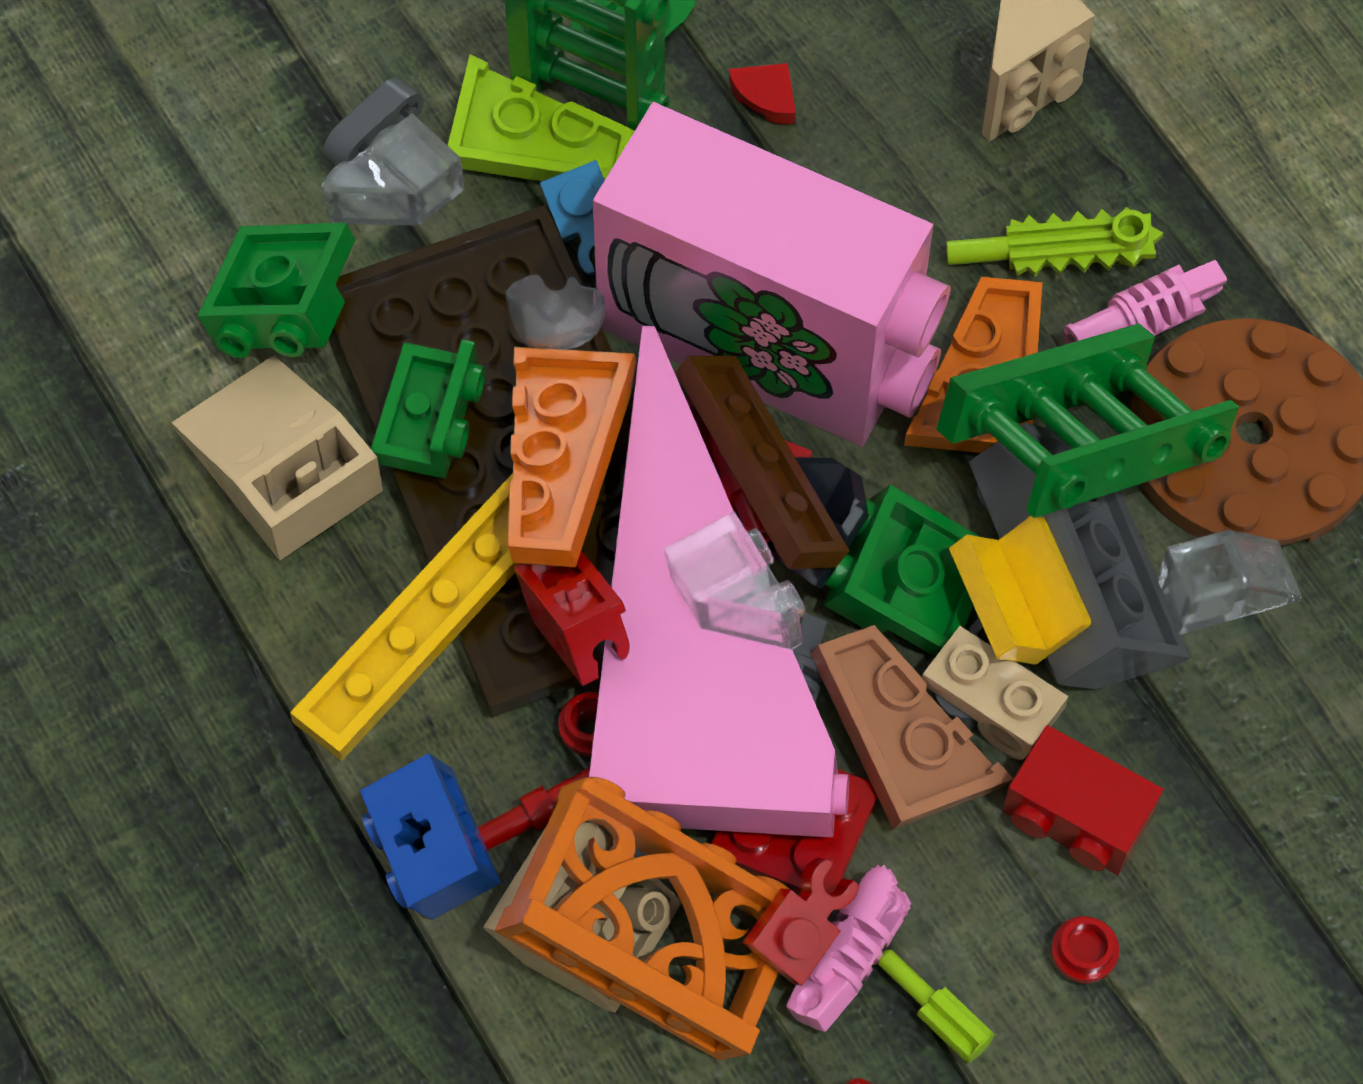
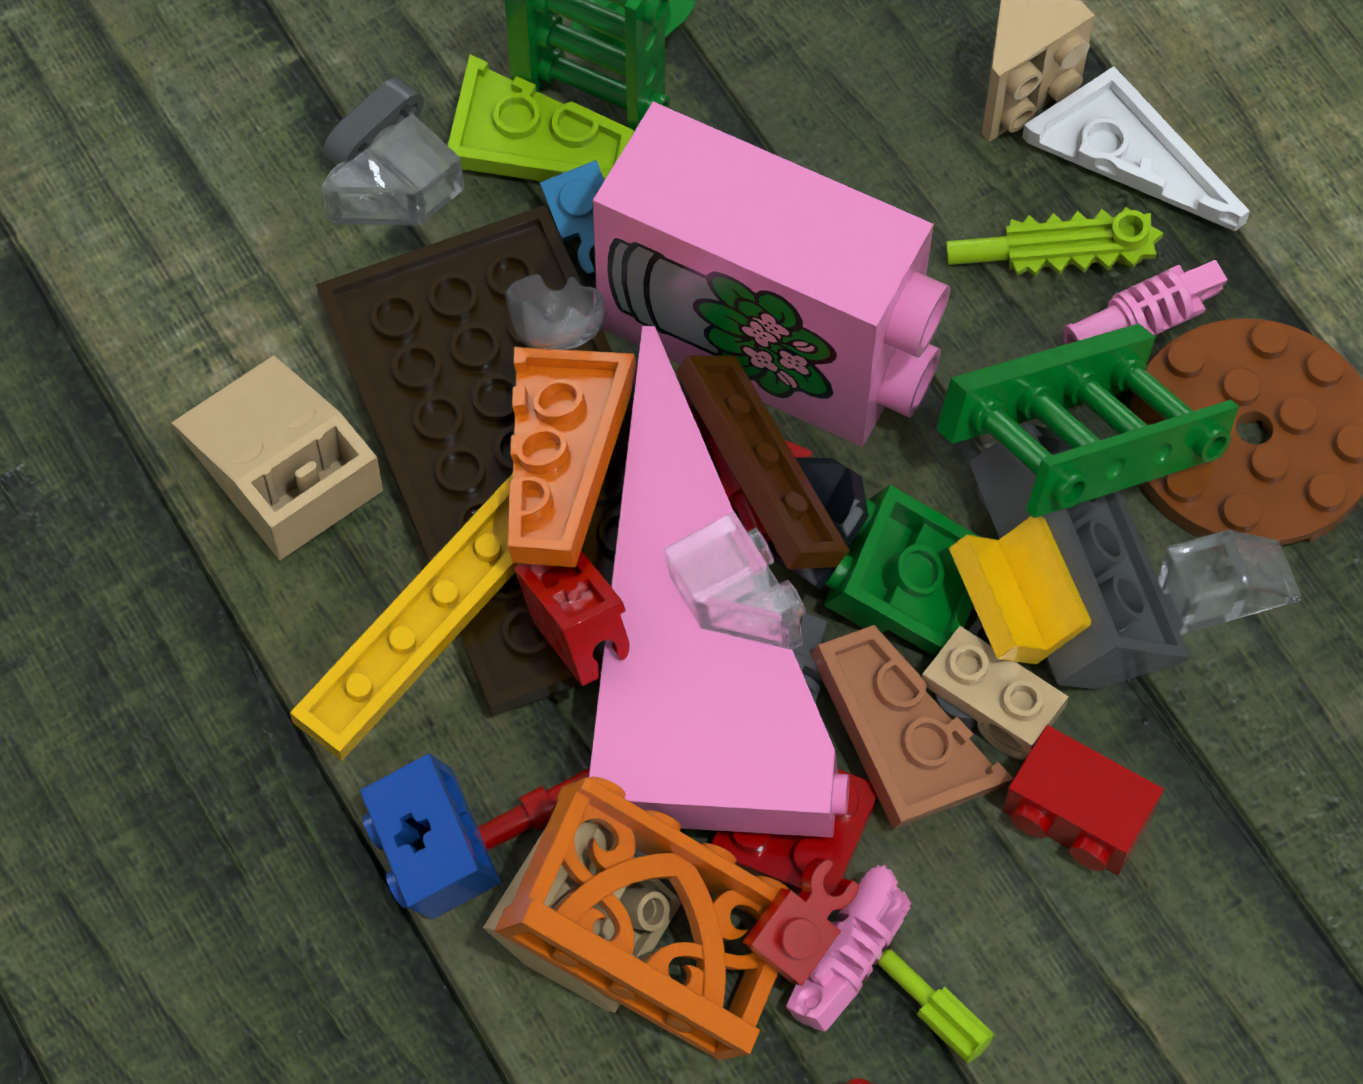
green plate [197,222,356,358] -> none
green bracket [371,339,486,479] -> none
red plate [558,692,599,756] -> none
red tile [729,63,796,125] -> none
orange wing [904,277,1043,453] -> none
red plate [1051,916,1119,984] -> none
none -> white wing [1022,66,1250,231]

